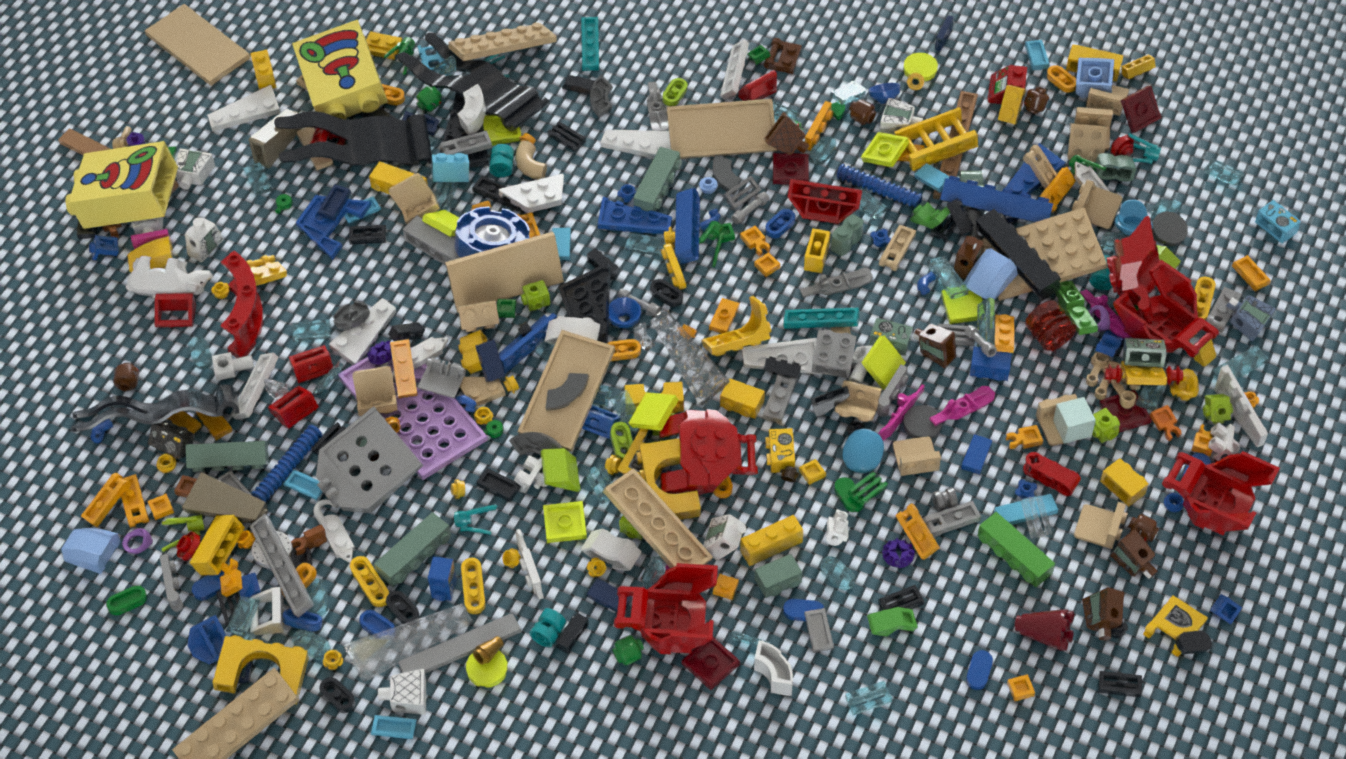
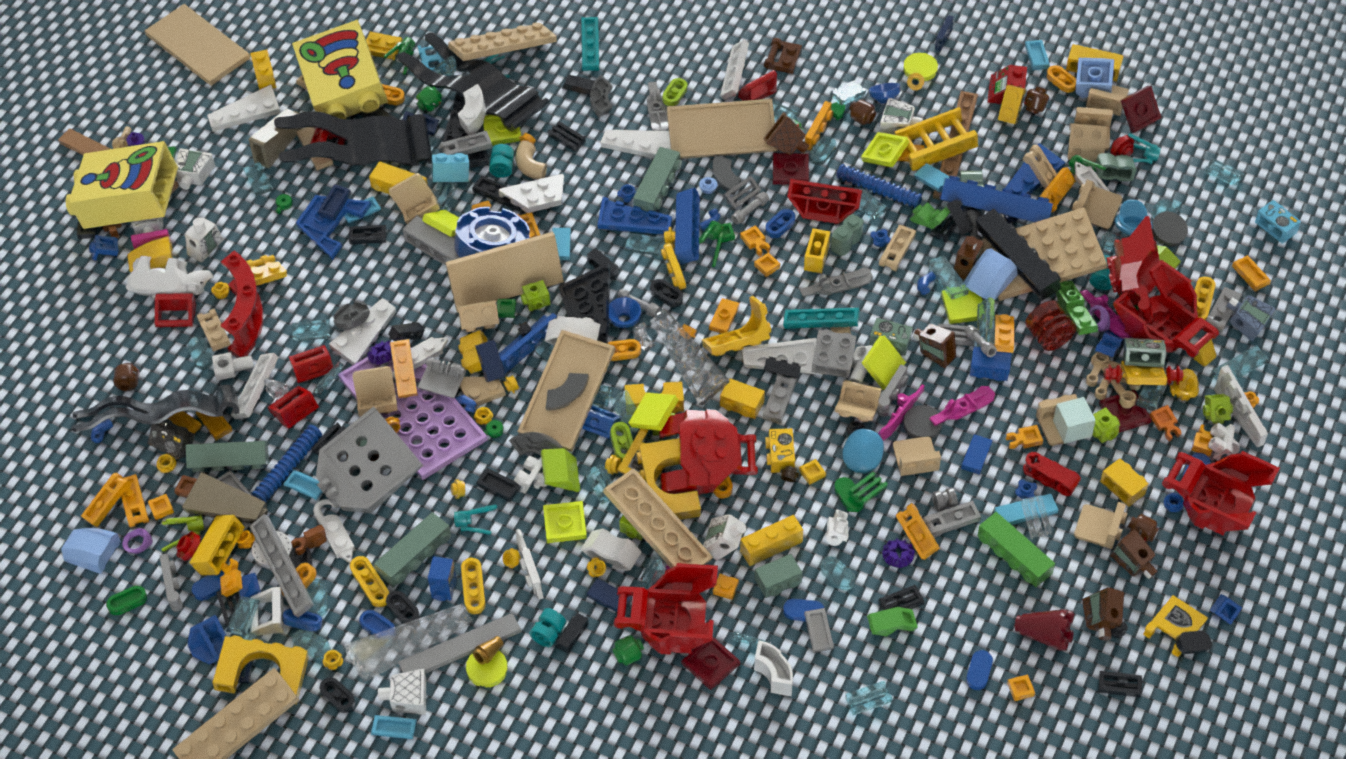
green tile [747,45,771,65] -> none
black slope [811,386,850,418] -> none
yellow piece [1121,54,1156,79] -> none
none -> tan plate [197,309,231,352]

